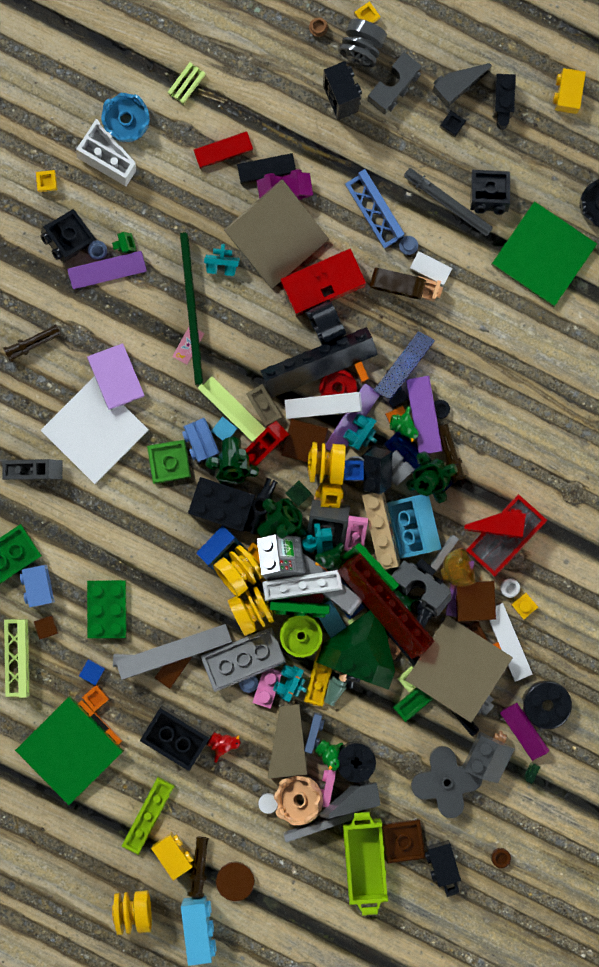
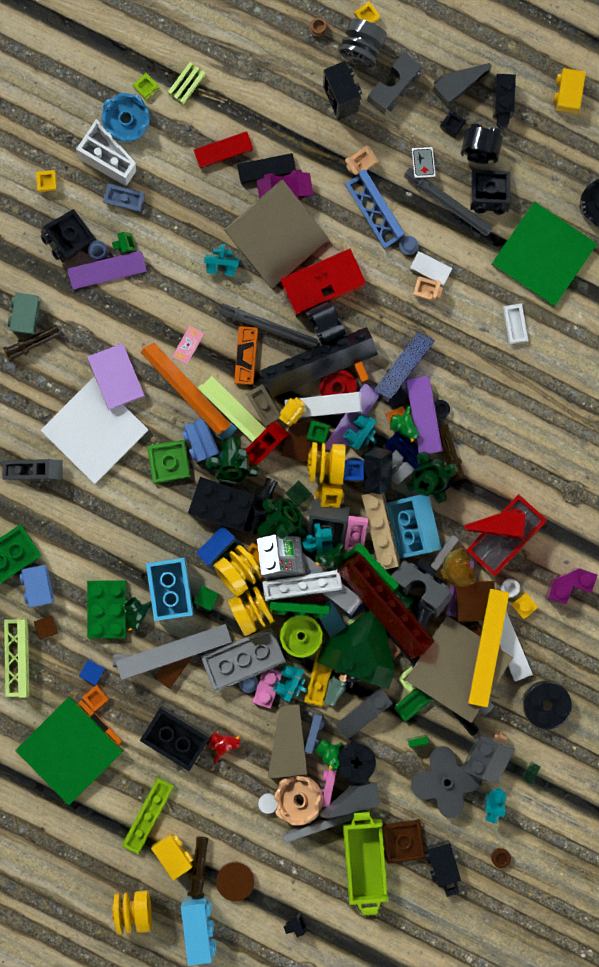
dark green tile [180,232,204,387] -> none
dark brown beam [369,268,426,300] -> none
magenta tile [500,702,549,761] -> none
none -> sand green brick [8,292,41,336]
none -> sand blue plate [103,184,145,213]
none -> dark green animal [123,597,152,631]
none -> lime tile [132,73,159,100]
none -> orange tile [141,343,231,435]
none -> medium azure brick [146,558,194,621]
none -> green tile [194,586,219,611]
none -> dark grey axle [219,303,318,349]
none -> orange tile [234,326,258,385]
none -> yellow brick [279,397,306,426]
none -> black tile [283,911,307,937]
none -> green tile [307,421,330,444]
none -> dark grey slope [336,687,393,739]
none -> light nougat bracket [345,146,378,175]
none -> green tile [407,734,429,748]
none -> sticker [412,147,436,178]
none -> black brick [461,124,503,164]
none -> yellow tile [468,589,509,708]
none -> teal hips [485,788,506,824]
none -> white tile [502,303,528,345]
none -> magenta brick [545,568,598,605]

